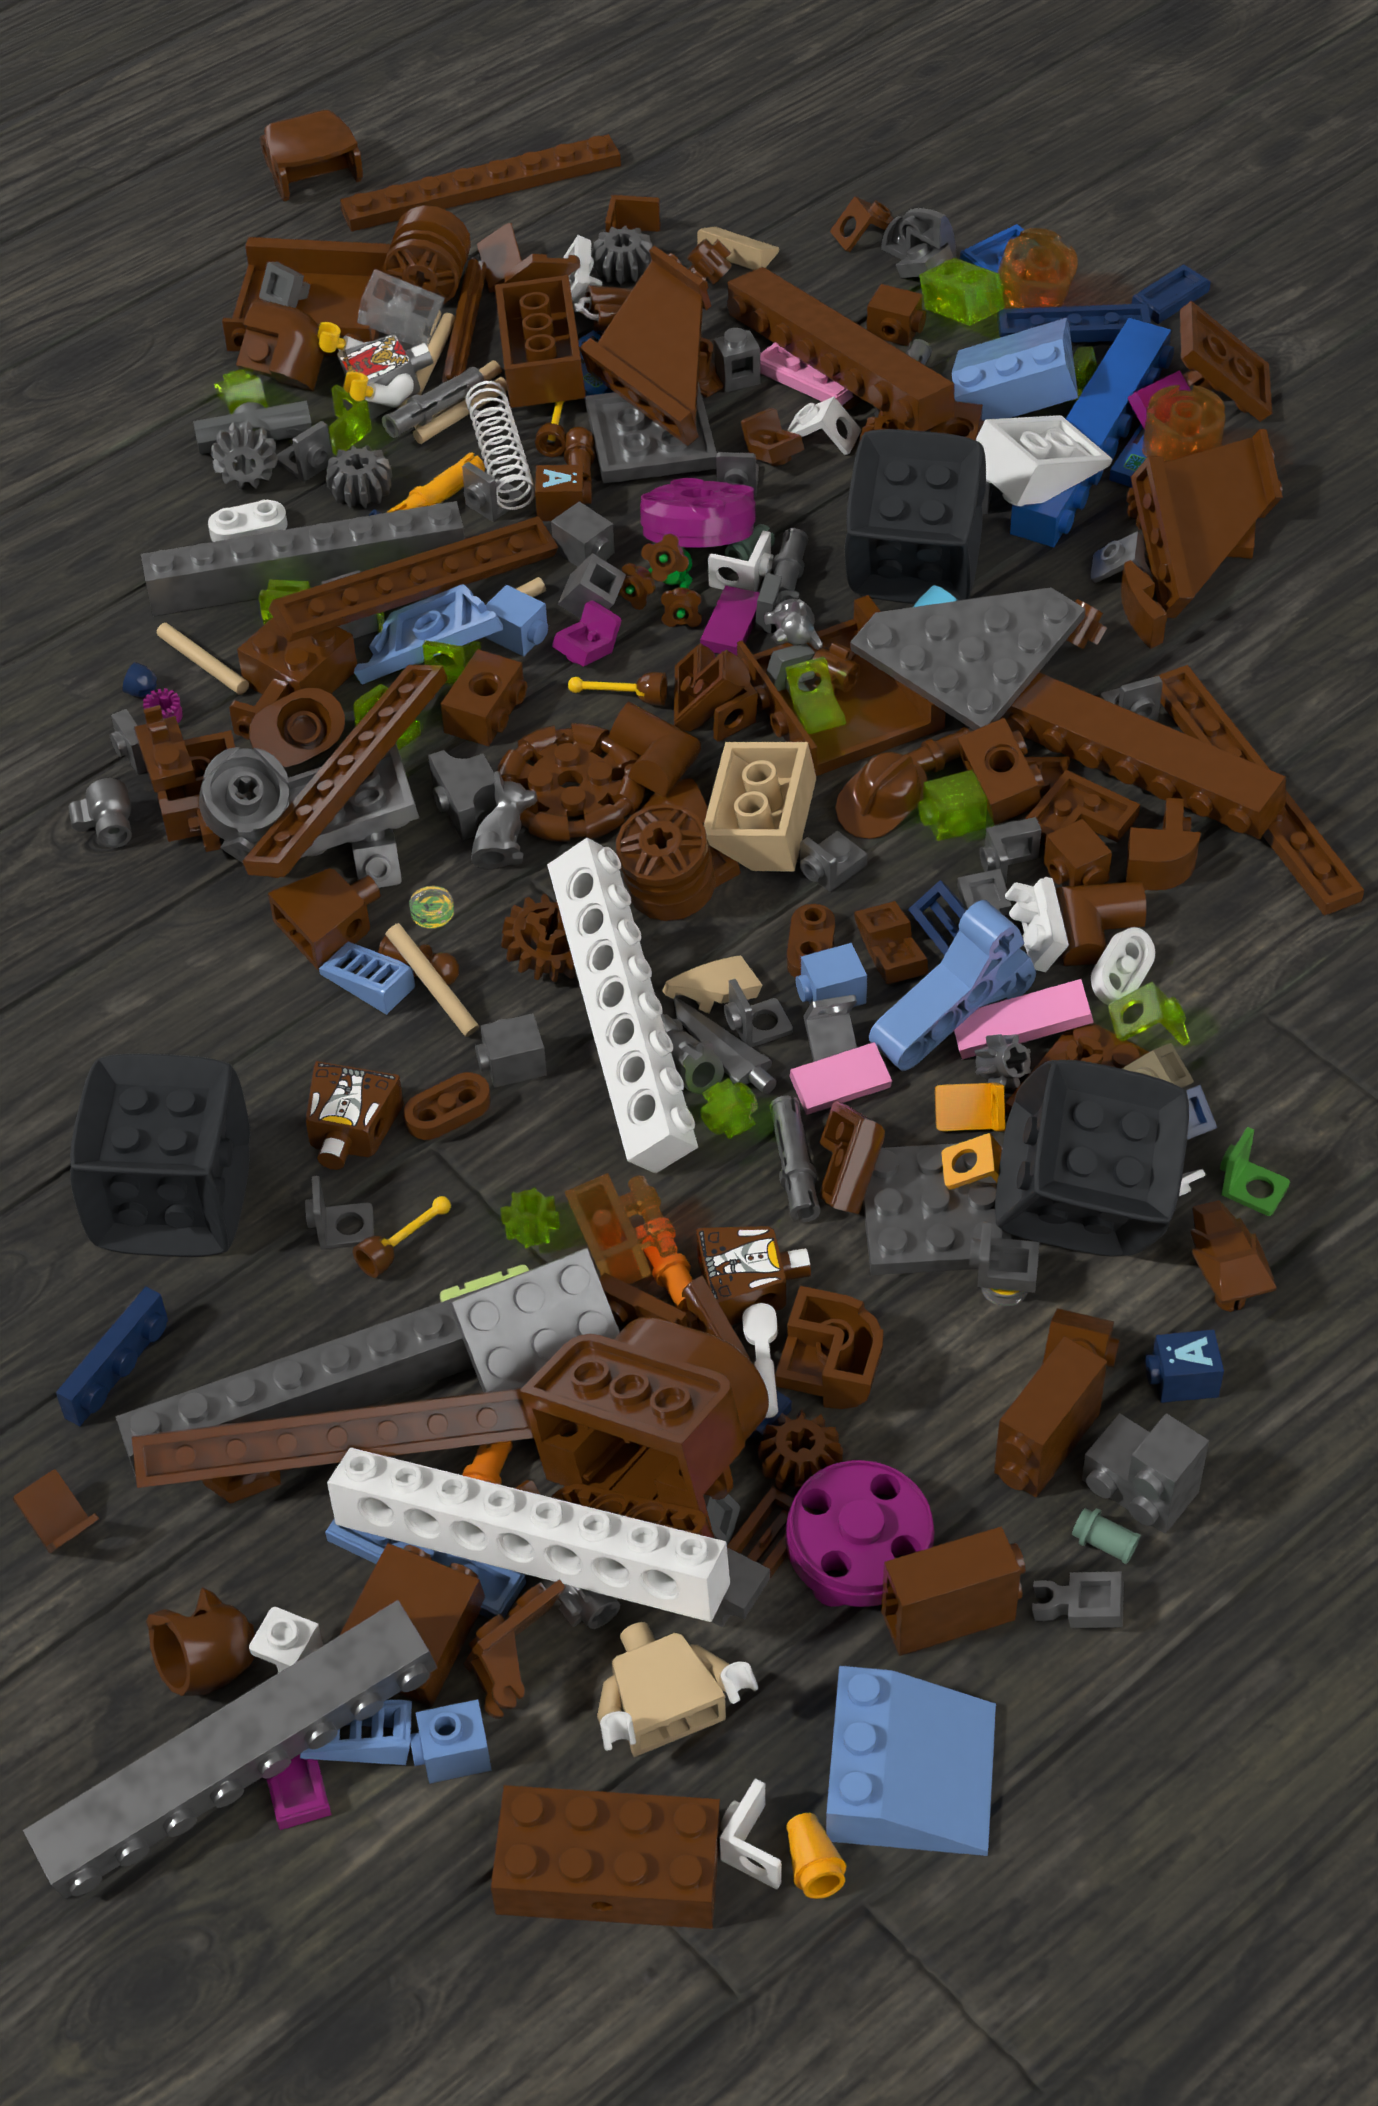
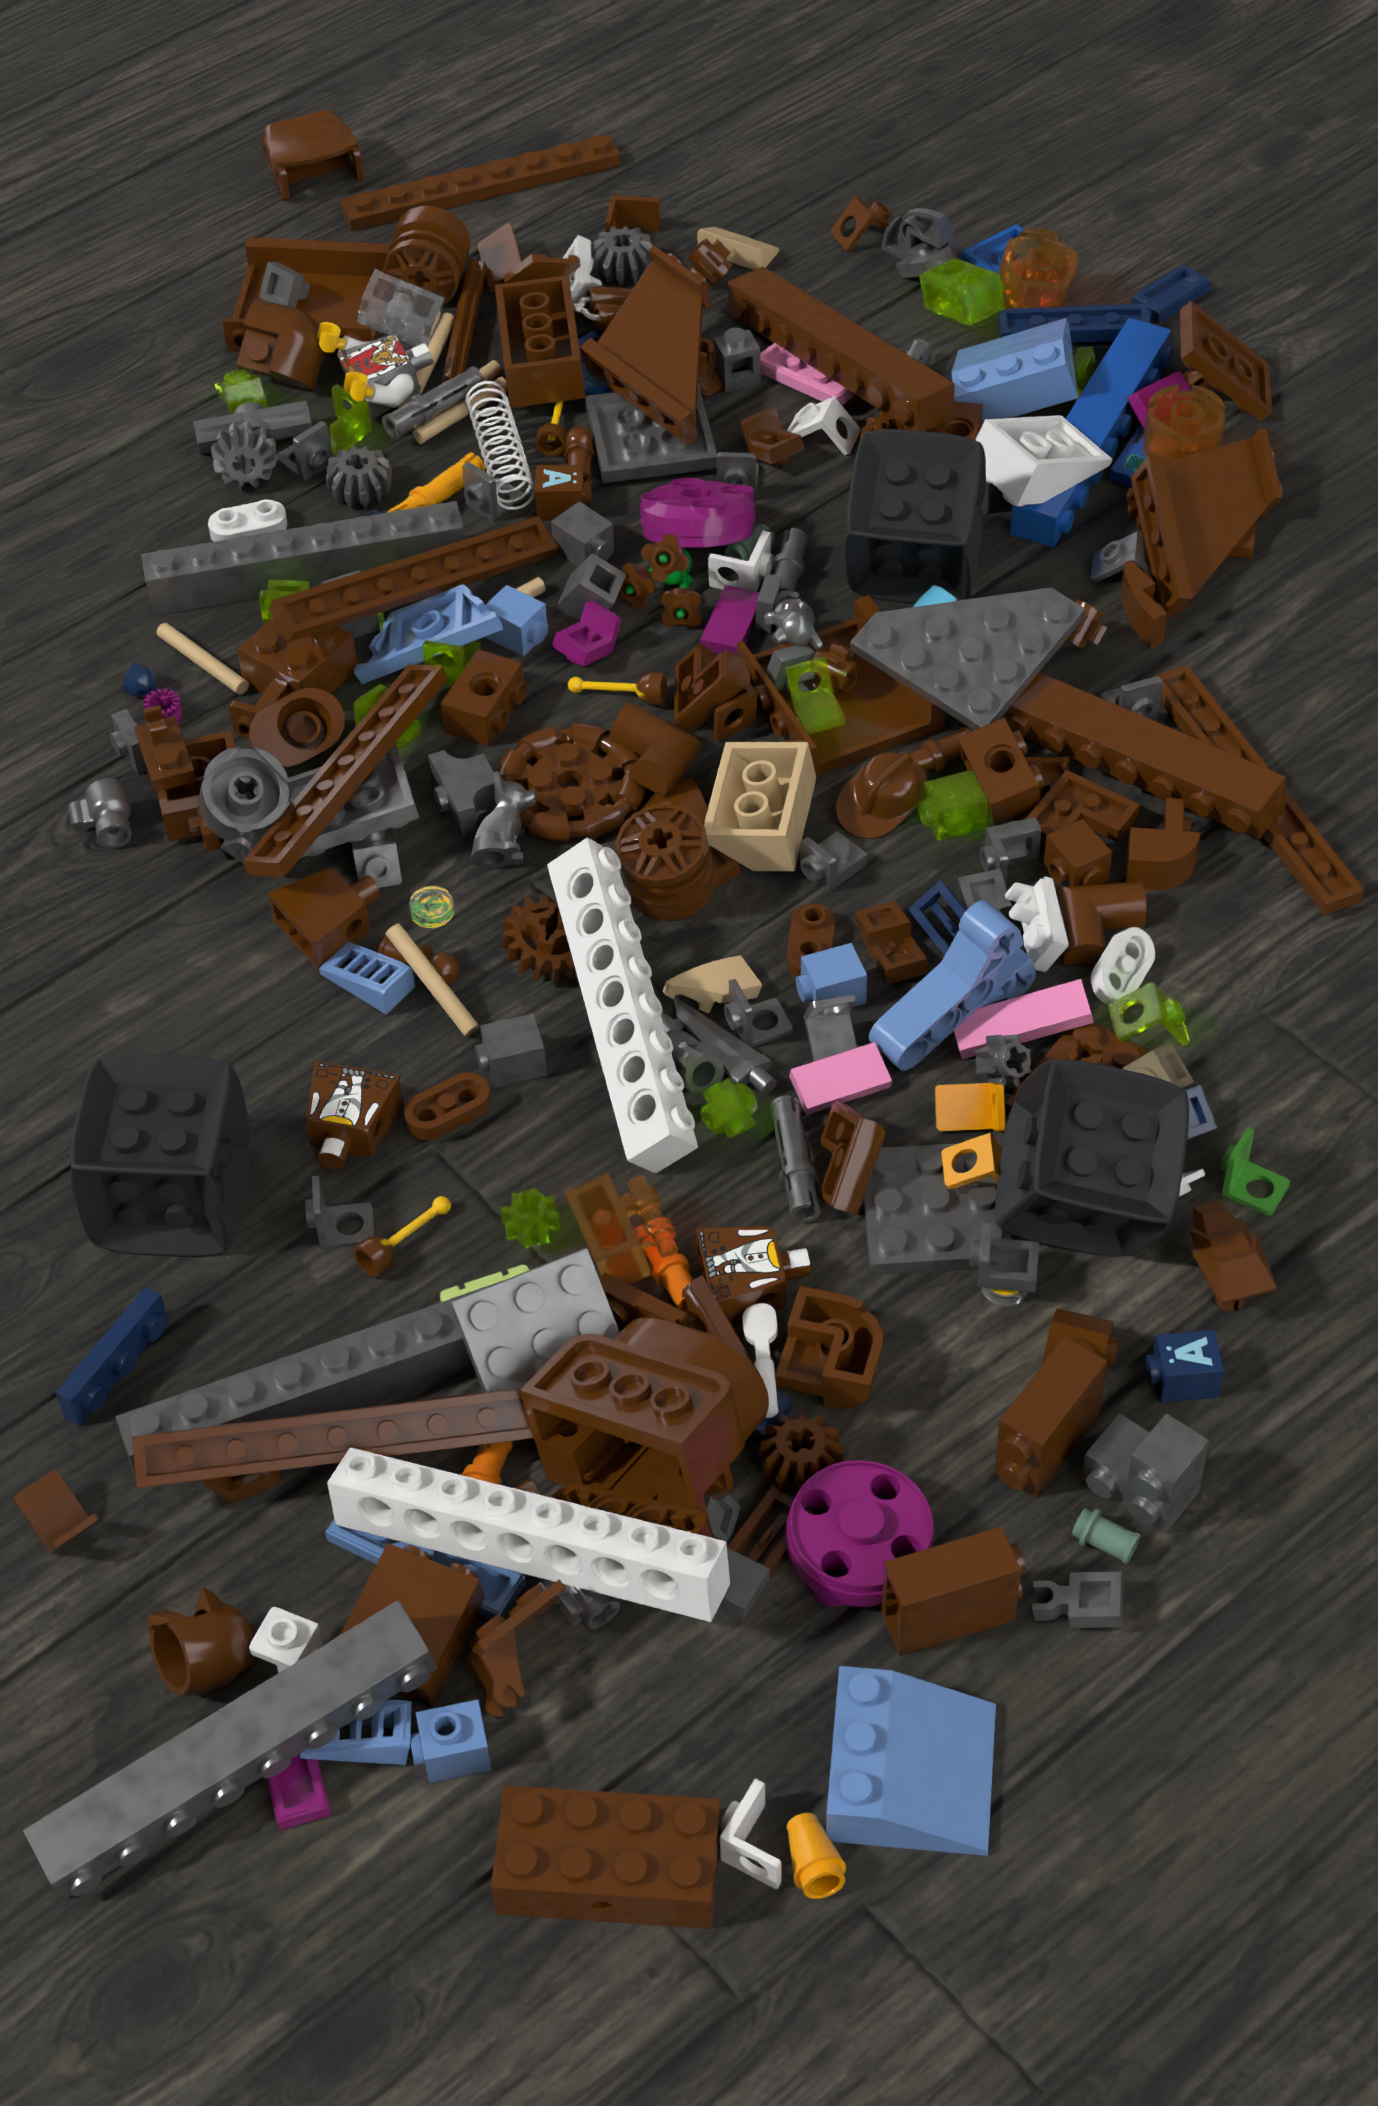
tan torso [597,1622,759,1757] -> none
reddish brown brick [867,284,926,346] -> none

